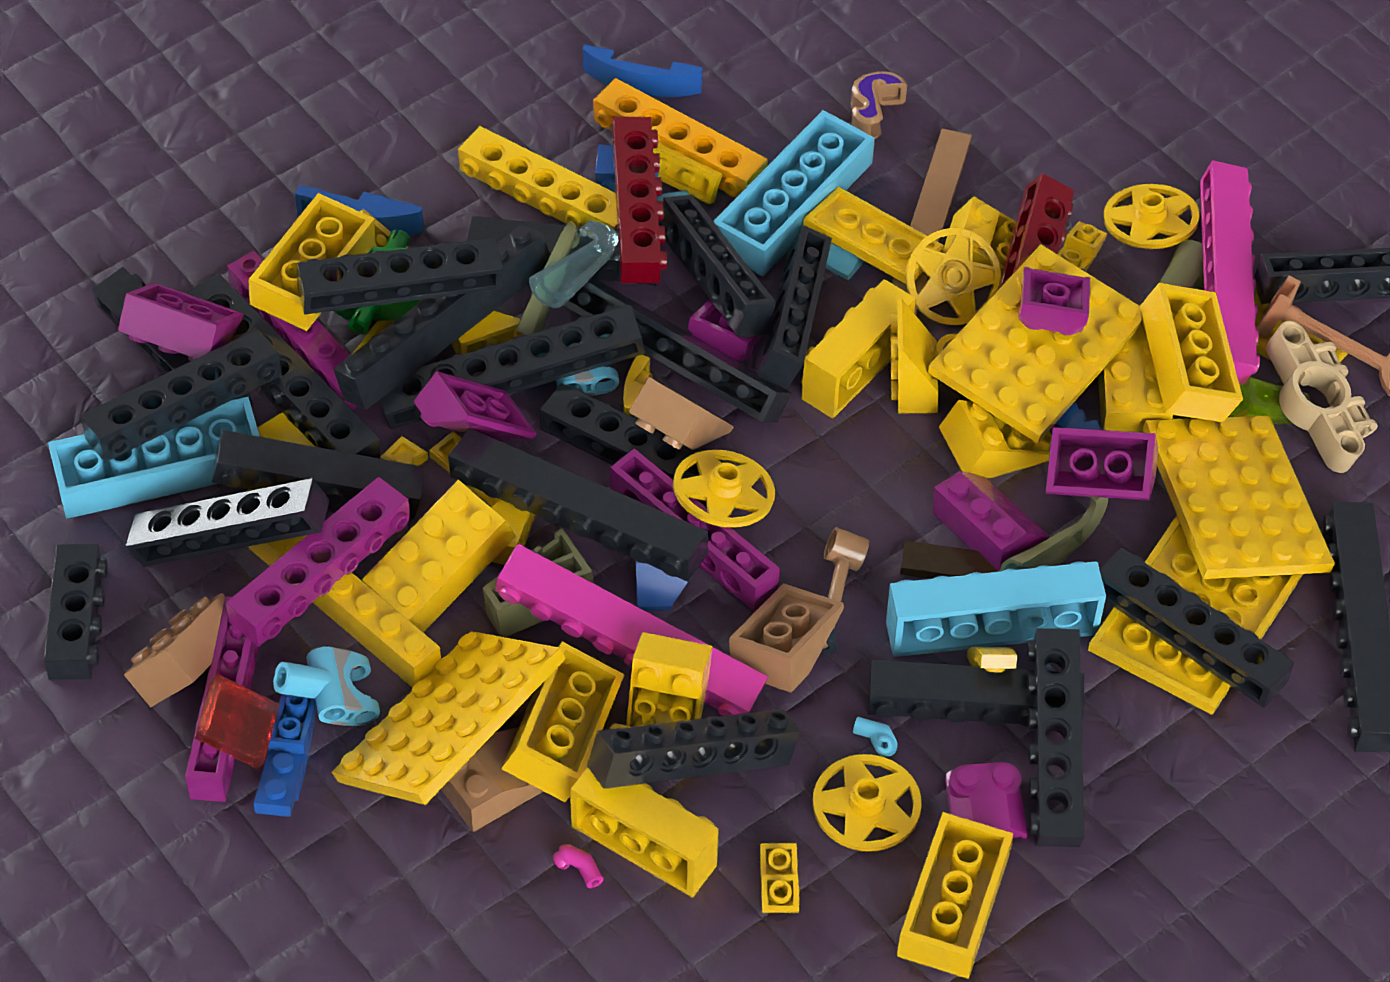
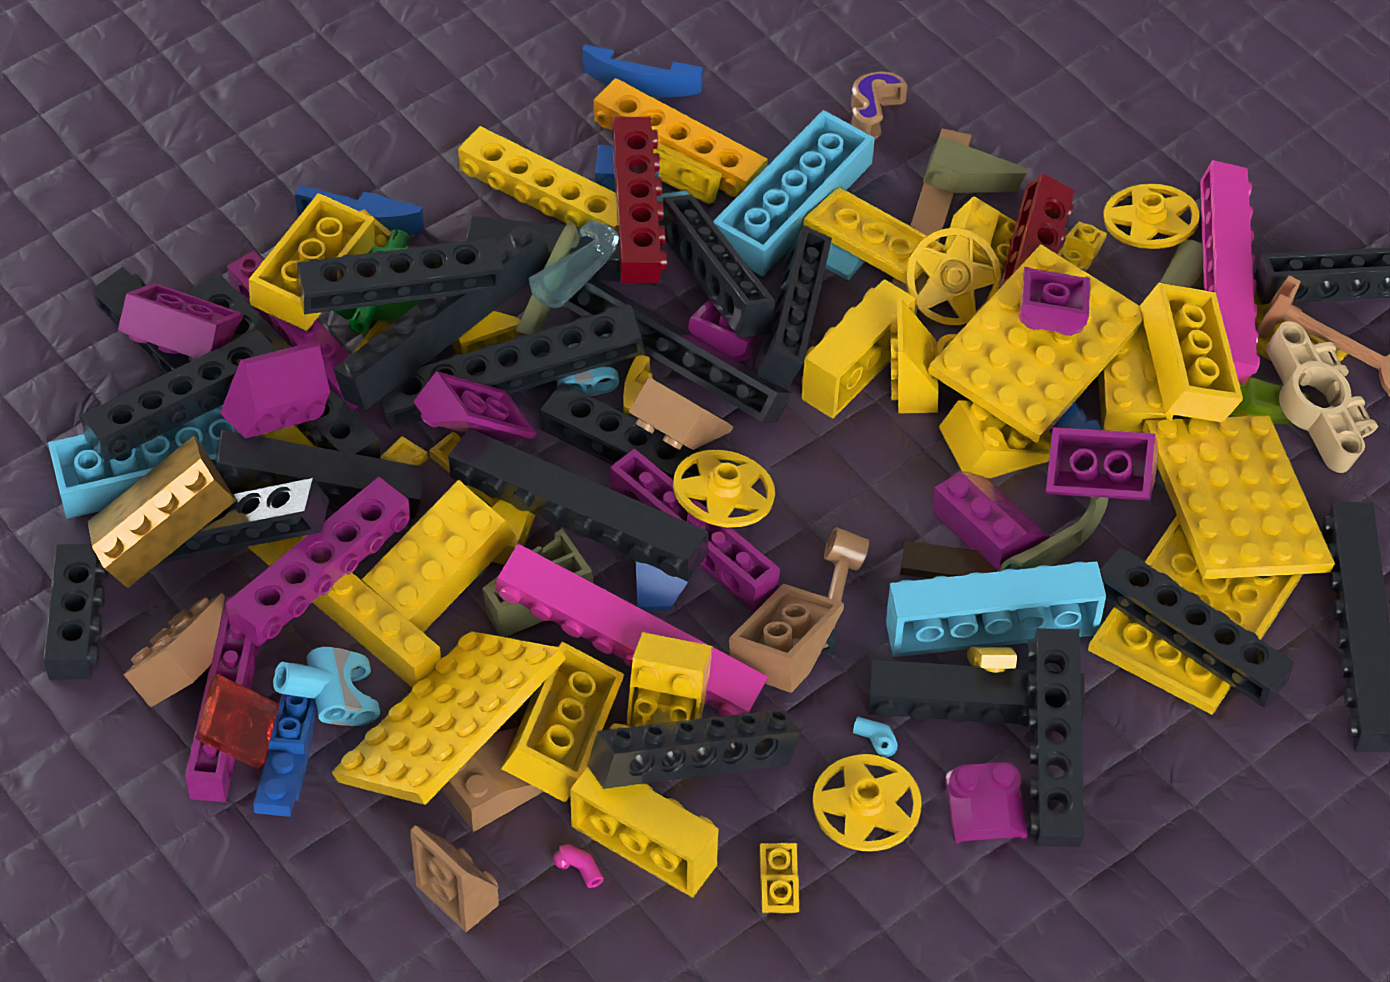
yellow brick [897,812,1014,979] -> none
none -> pearl gold slope [88,436,236,588]
none -> magenta slope [220,342,330,439]
none -> medium nougat slope [410,826,499,932]
none -> olive slope [923,136,1028,193]

